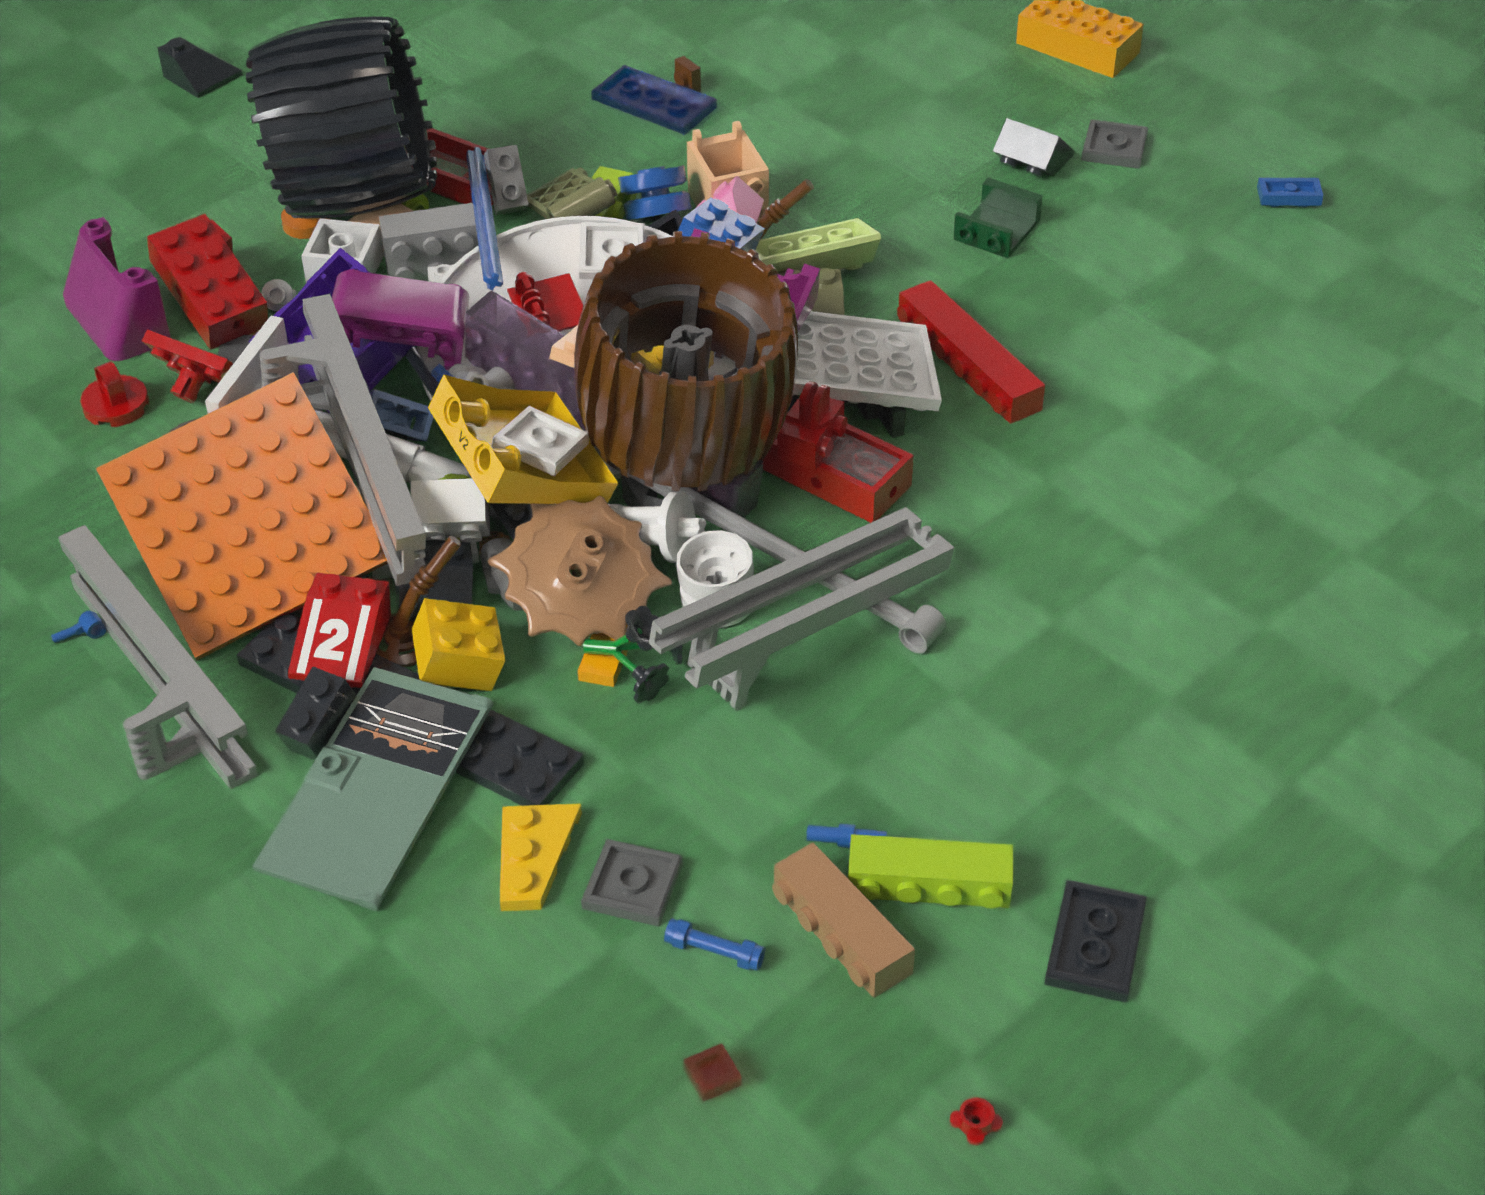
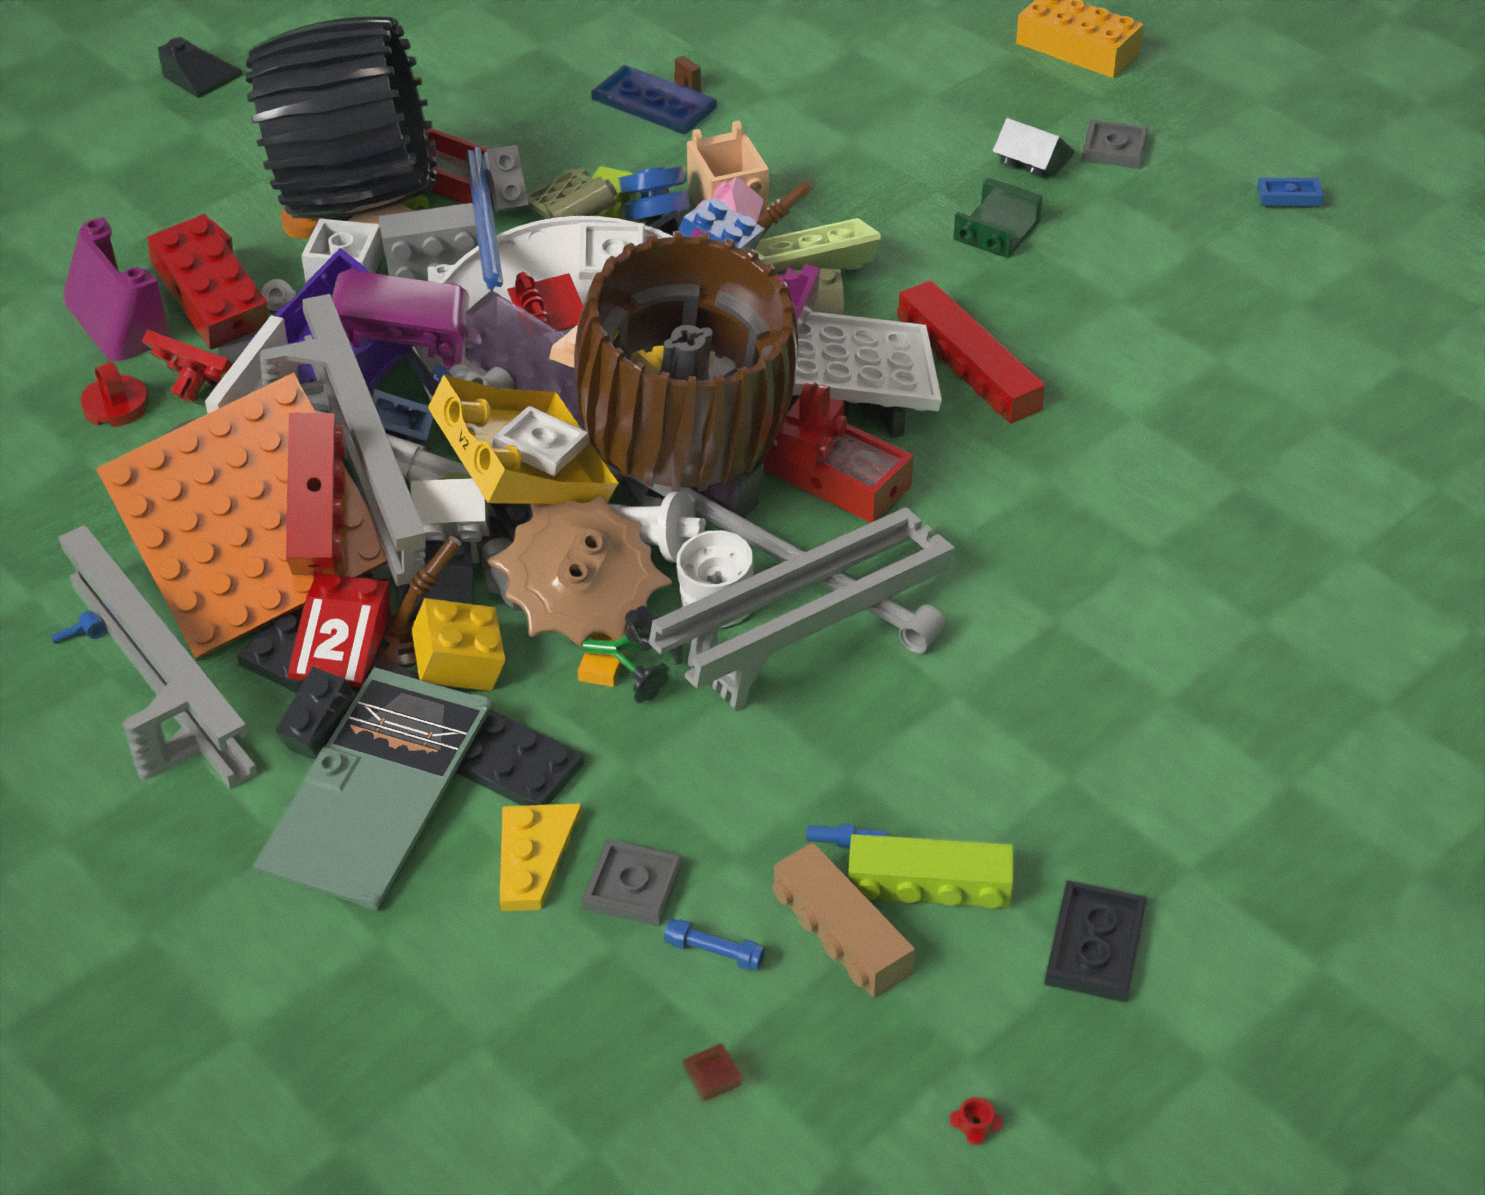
none -> brick [286,413,346,575]

